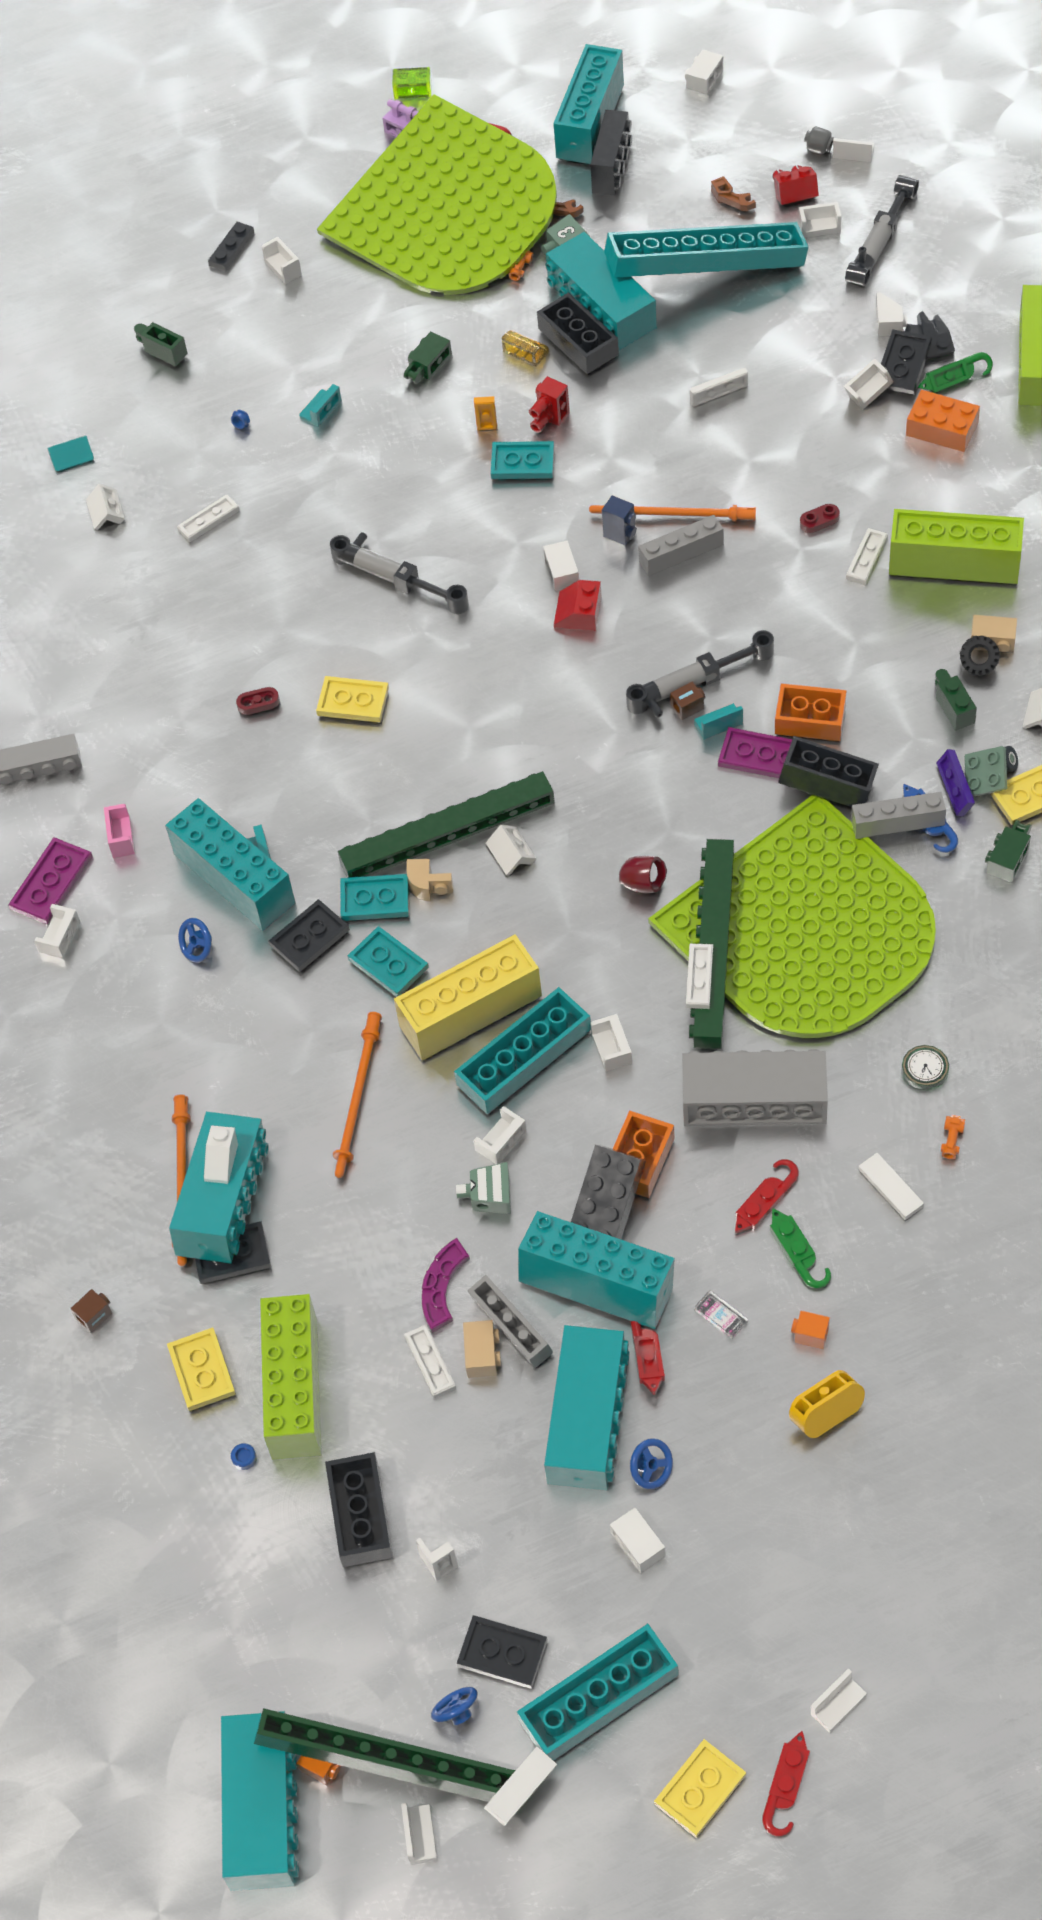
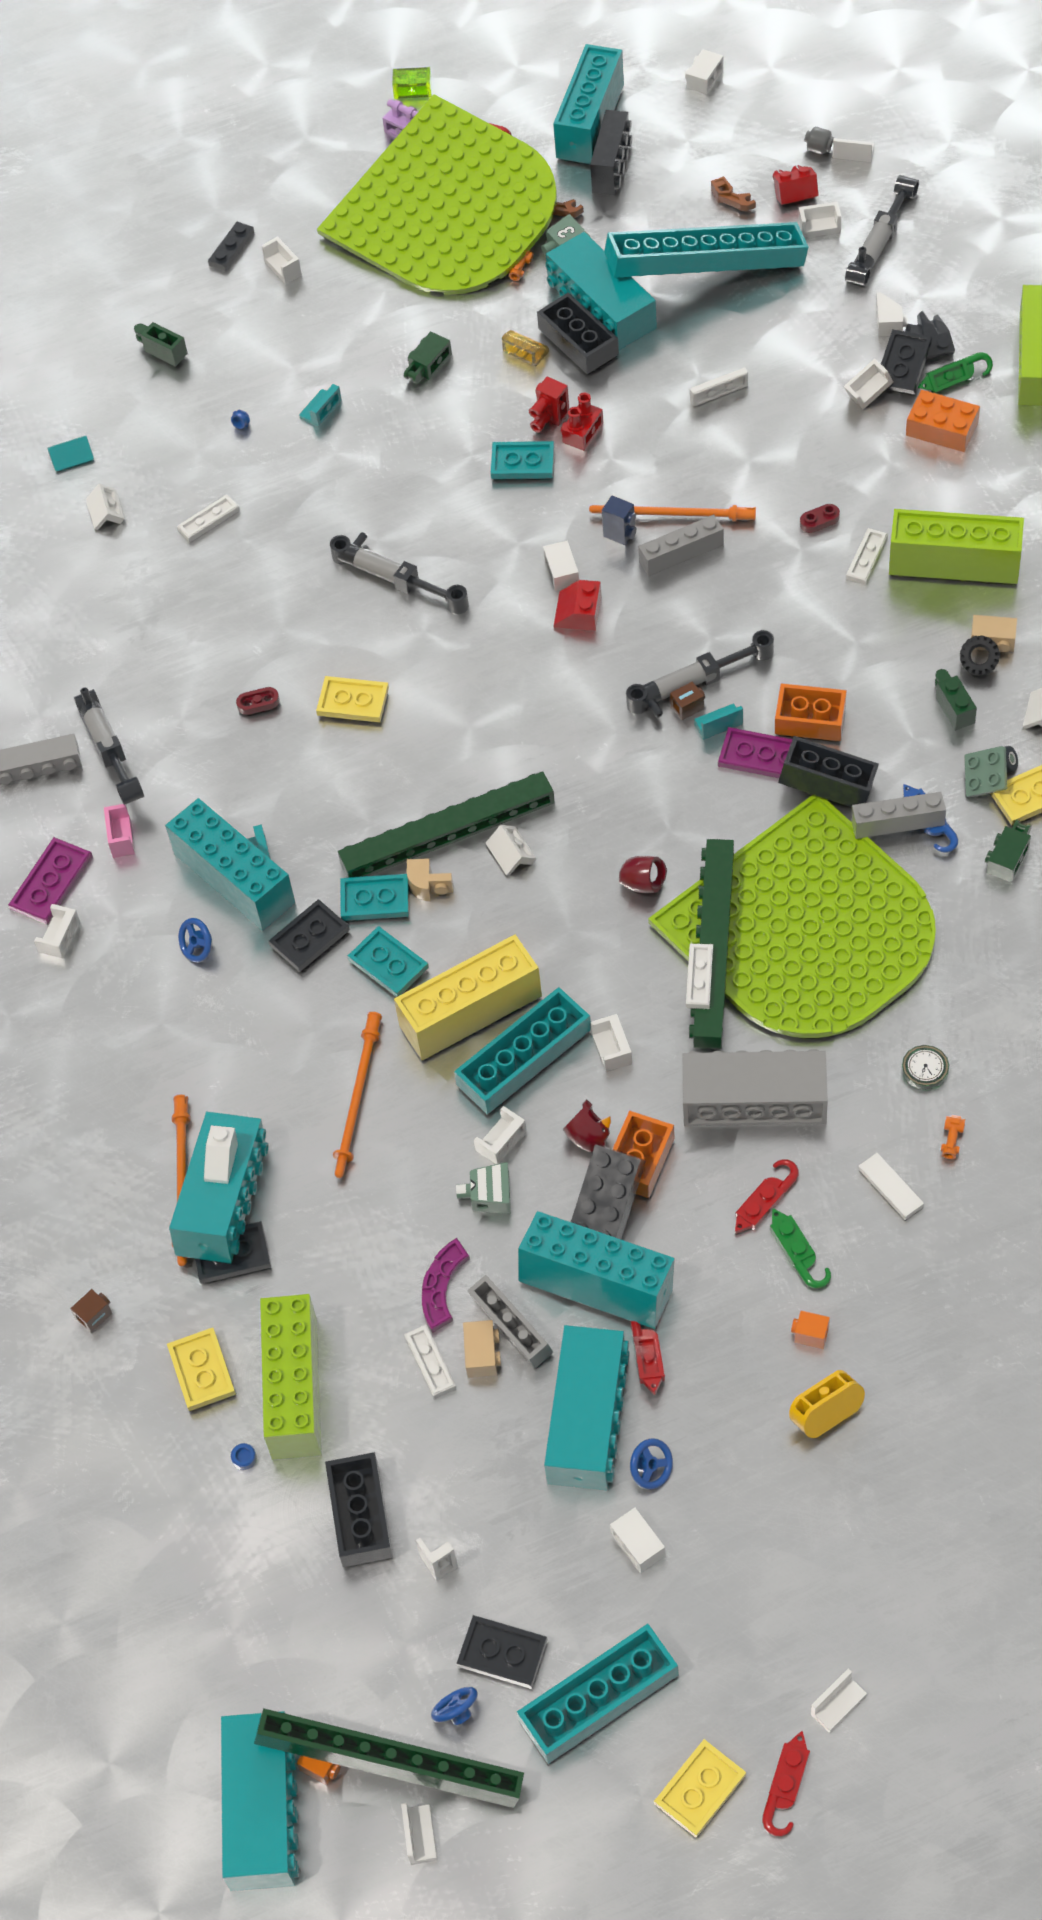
light orange plate [474,396,497,430] -> none
white tile [485,1747,557,1826] -> none
clear tile [694,1290,748,1339] -> none
dark purple plate [936,749,975,817] -> none
none -> black piece [74,687,145,805]
none -> red brick [560,392,604,451]
none -> dark red piece [563,1099,611,1152]

